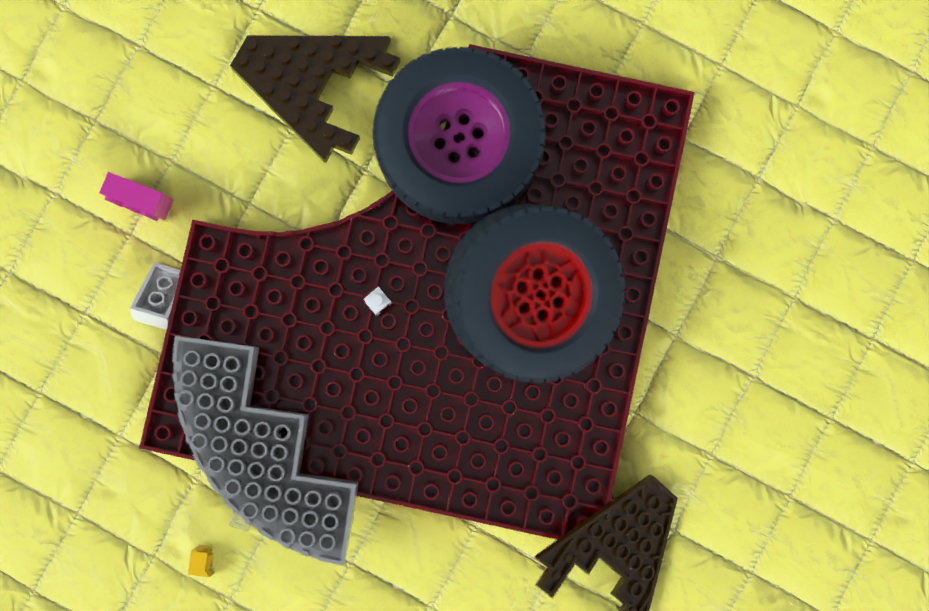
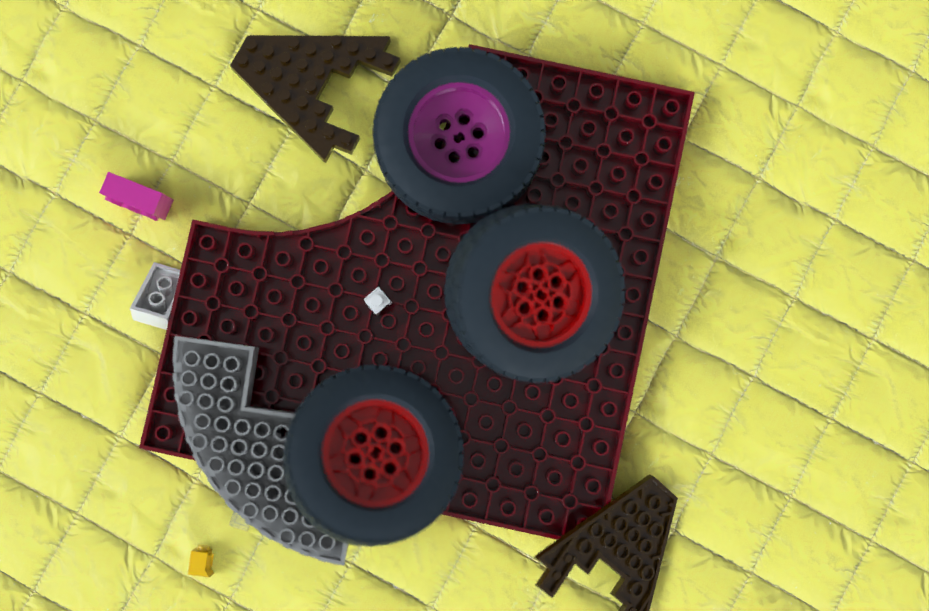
none -> black wheel [283,365,464,547]

